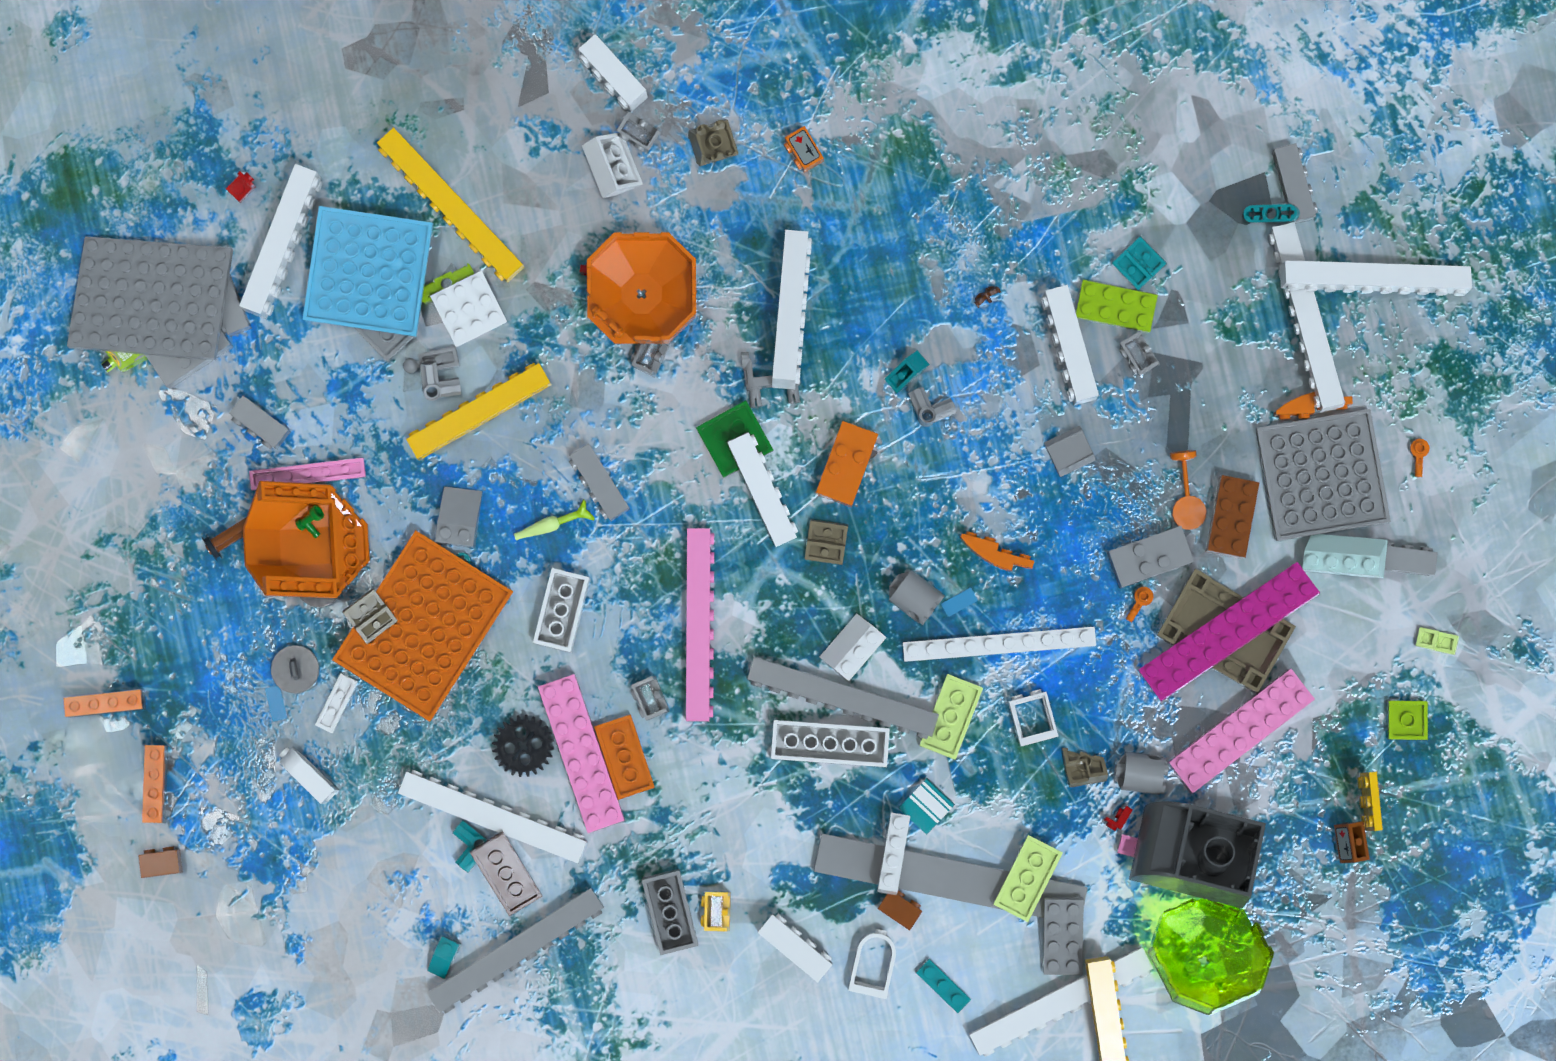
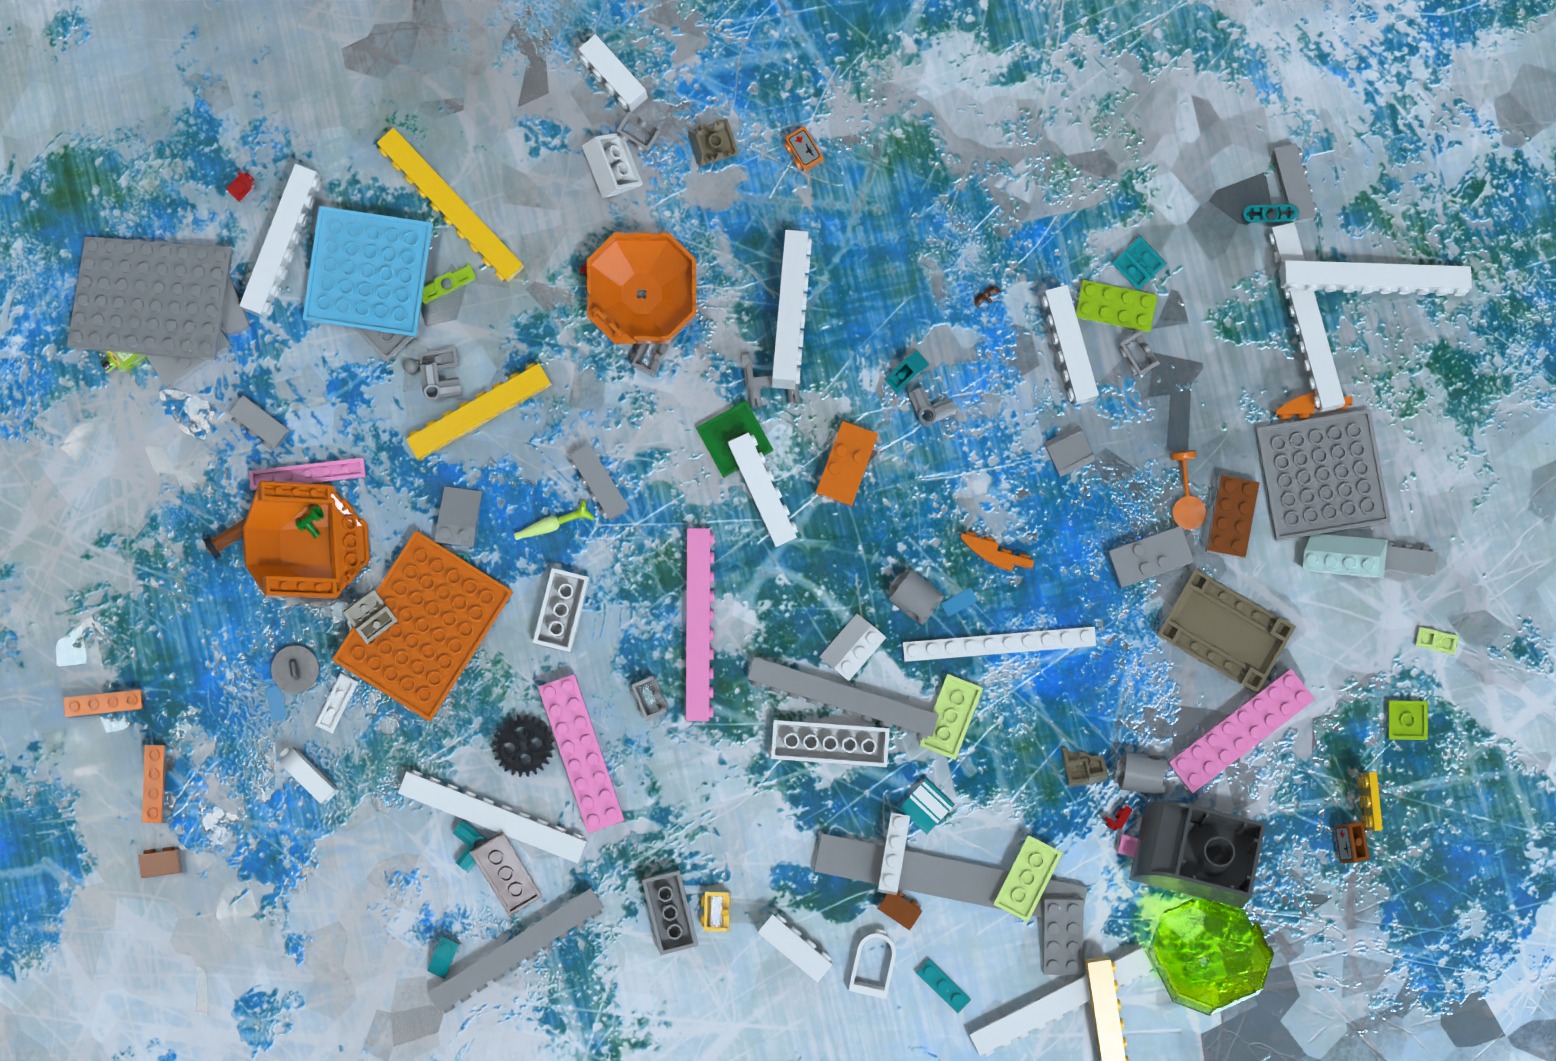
white plate [430,270,507,347] -> none
orange plate [594,714,655,800] -> none
dark tan slope [805,519,848,565] -> none
white window [1008,689,1058,747] -> none
orange plate [1125,587,1154,623] -> none
dark pink plate [1138,562,1320,702] -> none
orange plate [1410,439,1430,477] -> none

